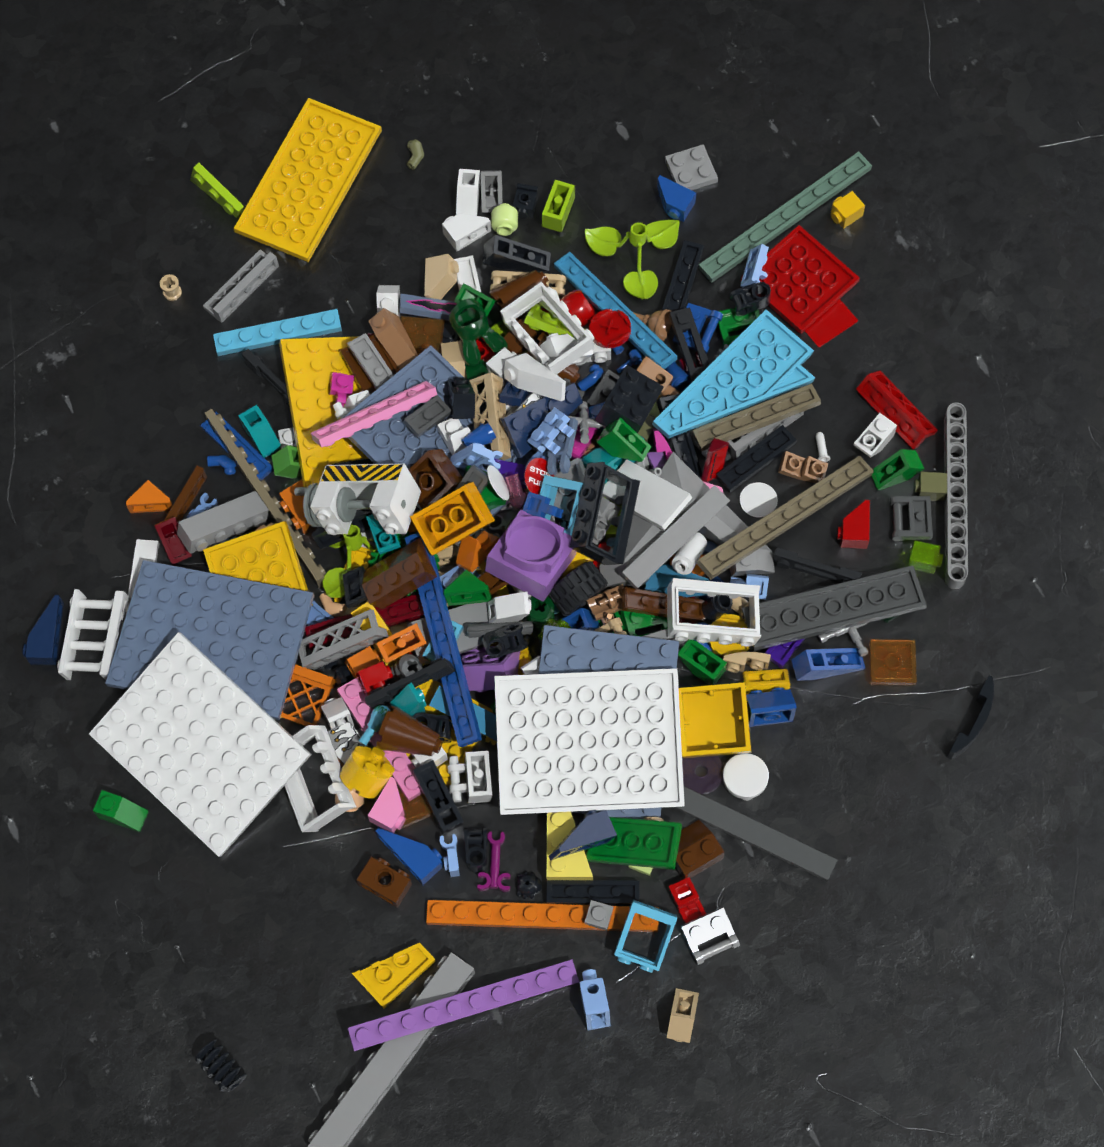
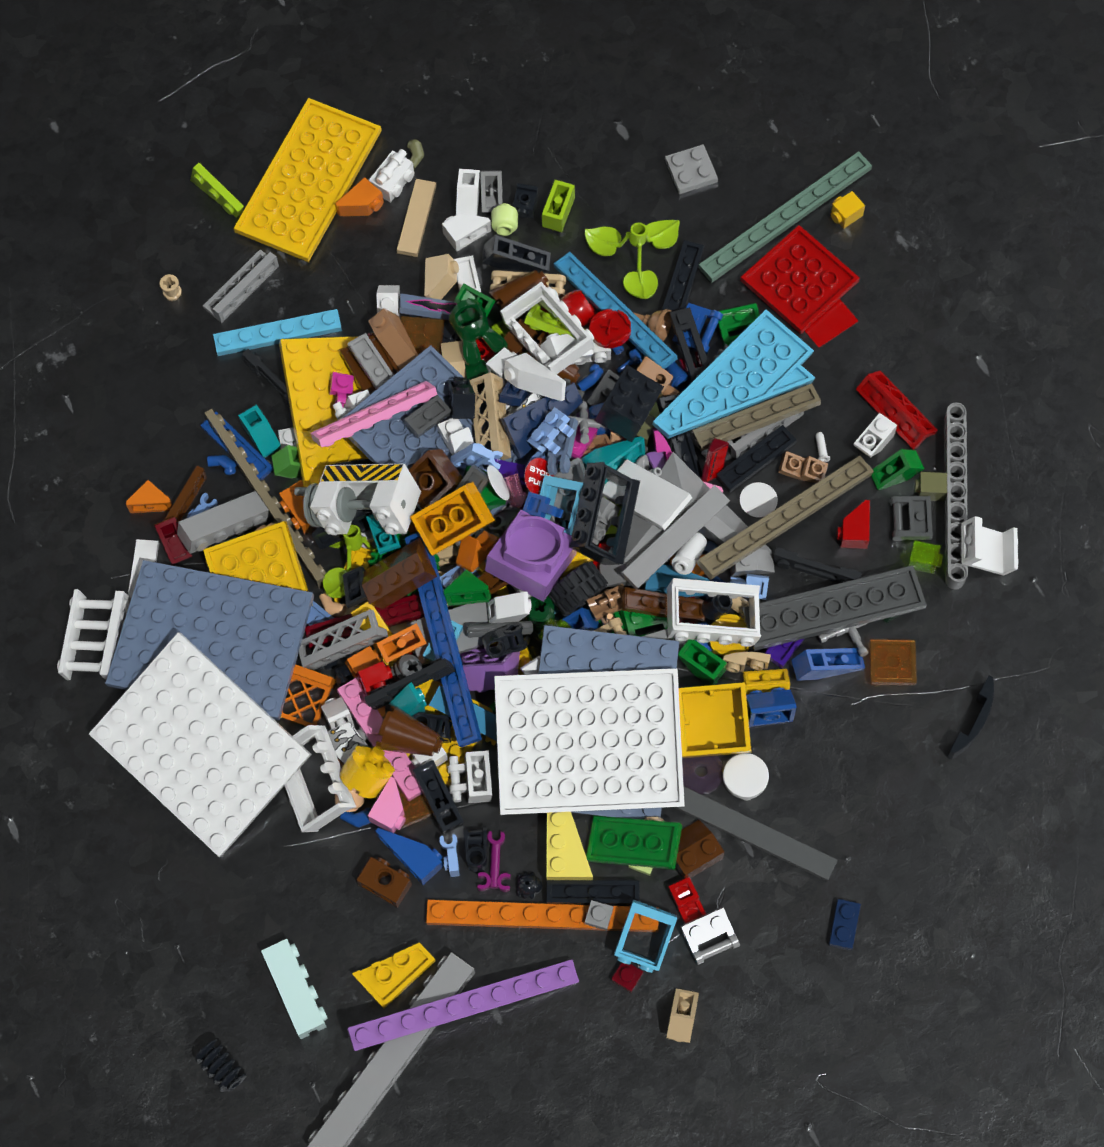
dark blue slope [23,595,64,665] -> none
green slope [93,790,149,832] -> none
medium azure piece [359,705,391,746] -> none
blue cone [462,423,496,448] -> none
dark blue slope [549,810,617,861] -> none
light blue torso [579,969,611,1030] -> none
green slope [597,417,651,462] -> none
blue slope [657,175,696,222] -> none
black piece [729,282,771,316] -> none
light blue plate [740,244,769,288] -> none
none -> light aqua brick [261,939,328,1039]
none -> orange slope [335,178,384,216]
none -> blue arm [340,808,372,828]
none -> white brick [369,149,414,203]
none -> tan tile [397,179,436,257]
none -> dark red plate [611,963,643,993]
none -> dark blue plate [829,899,861,951]
none -> white panel [961,516,1018,576]

